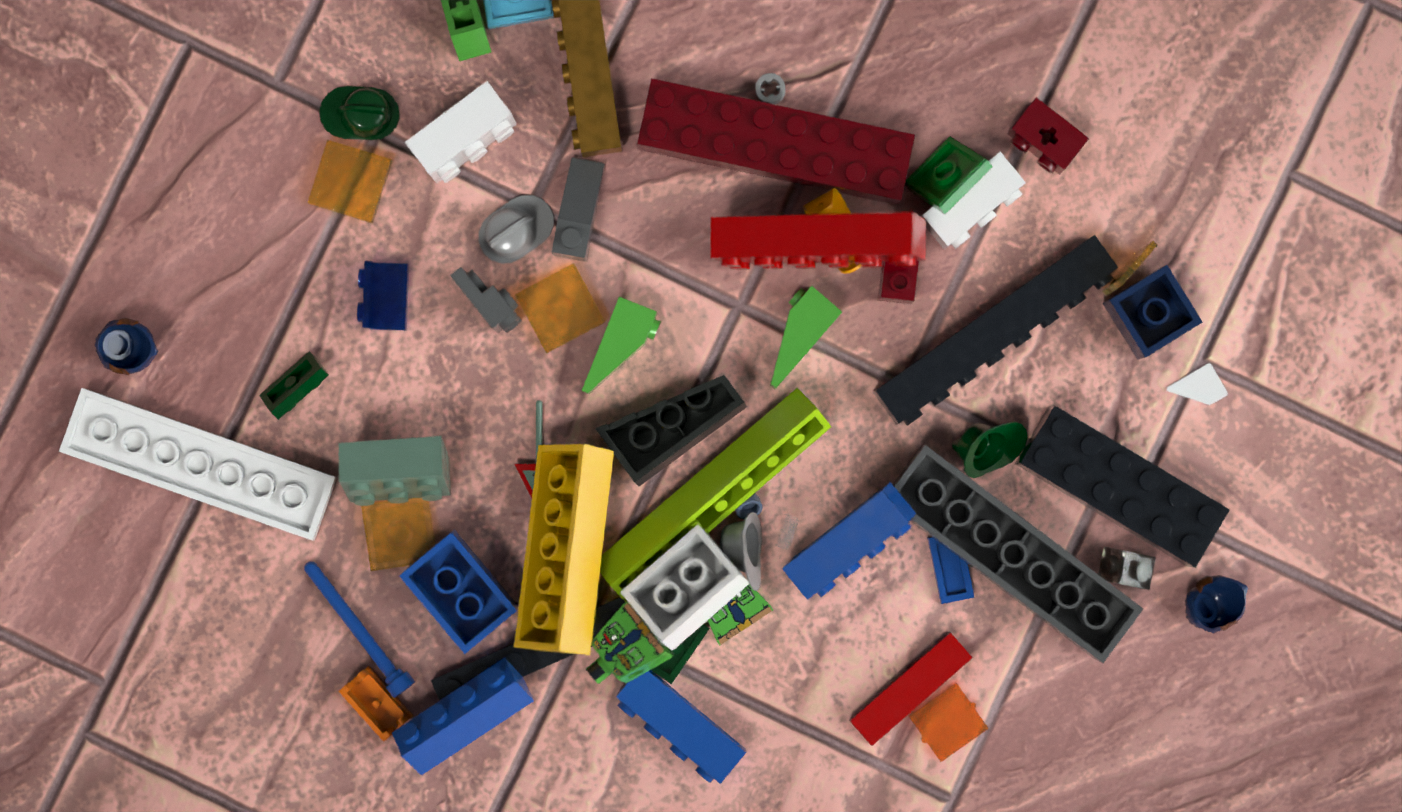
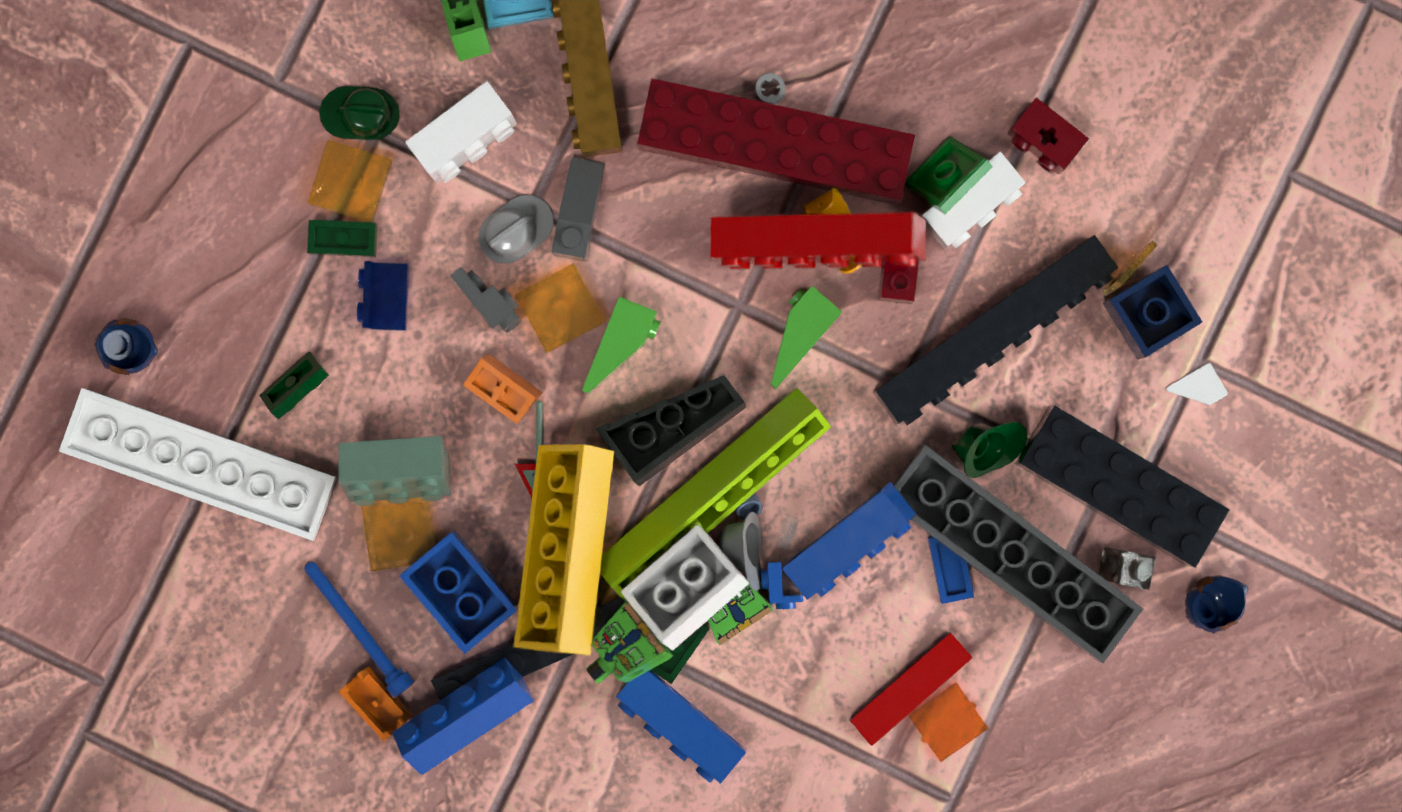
none -> dark green plate [307,220,378,257]
none -> orange hinge [463,354,543,424]
none -> blue bracket [761,561,803,609]

